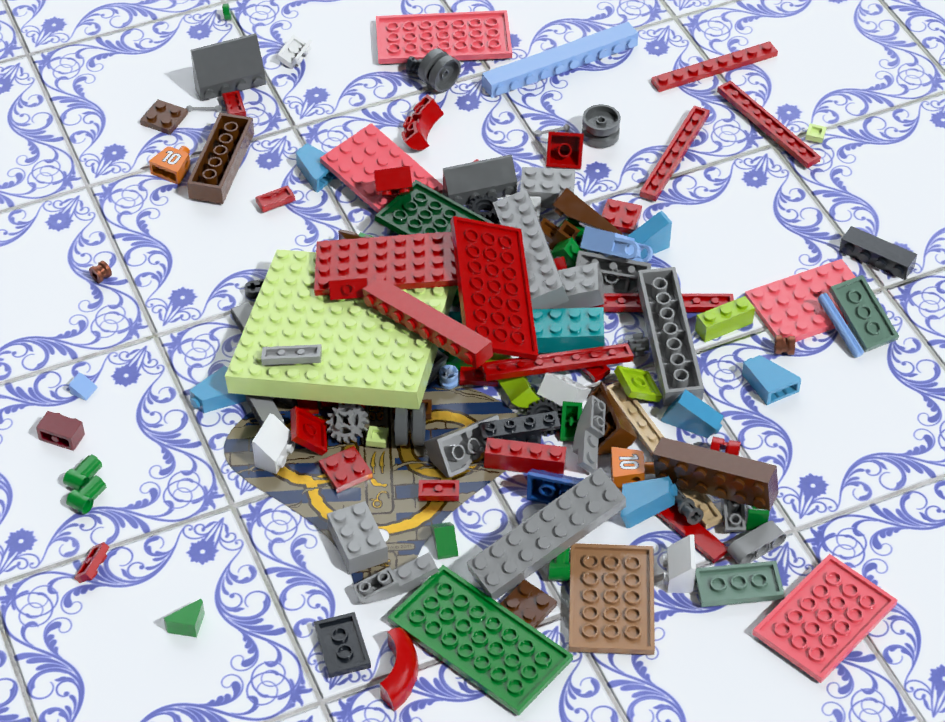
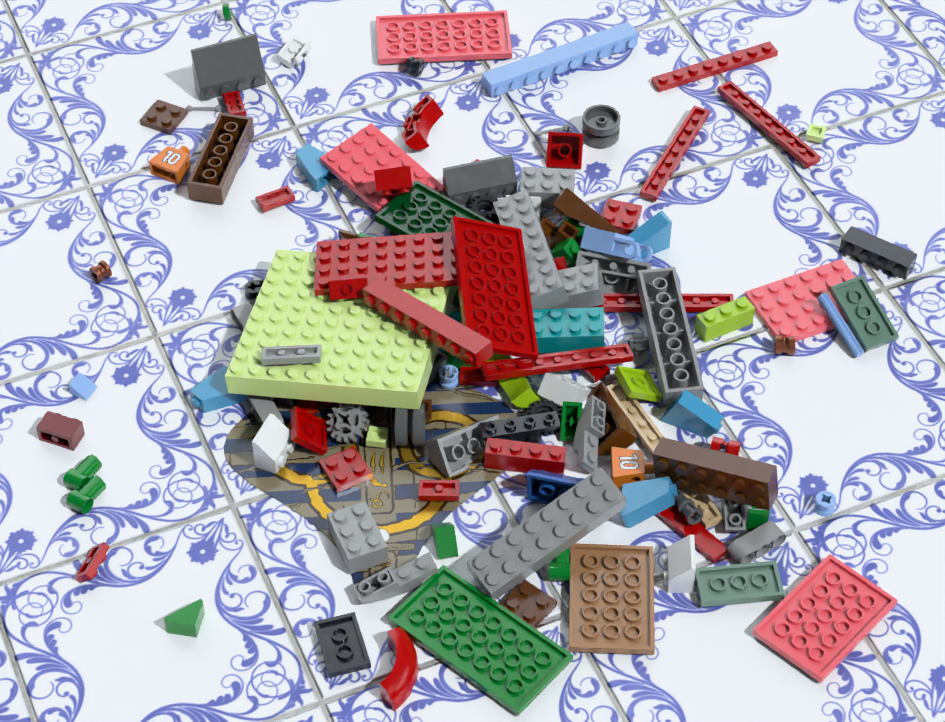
dark grey wheel [418,48,461,92] -> none
dark azure slope [742,355,801,405] -> none
none -> light blue wheel [814,491,836,517]

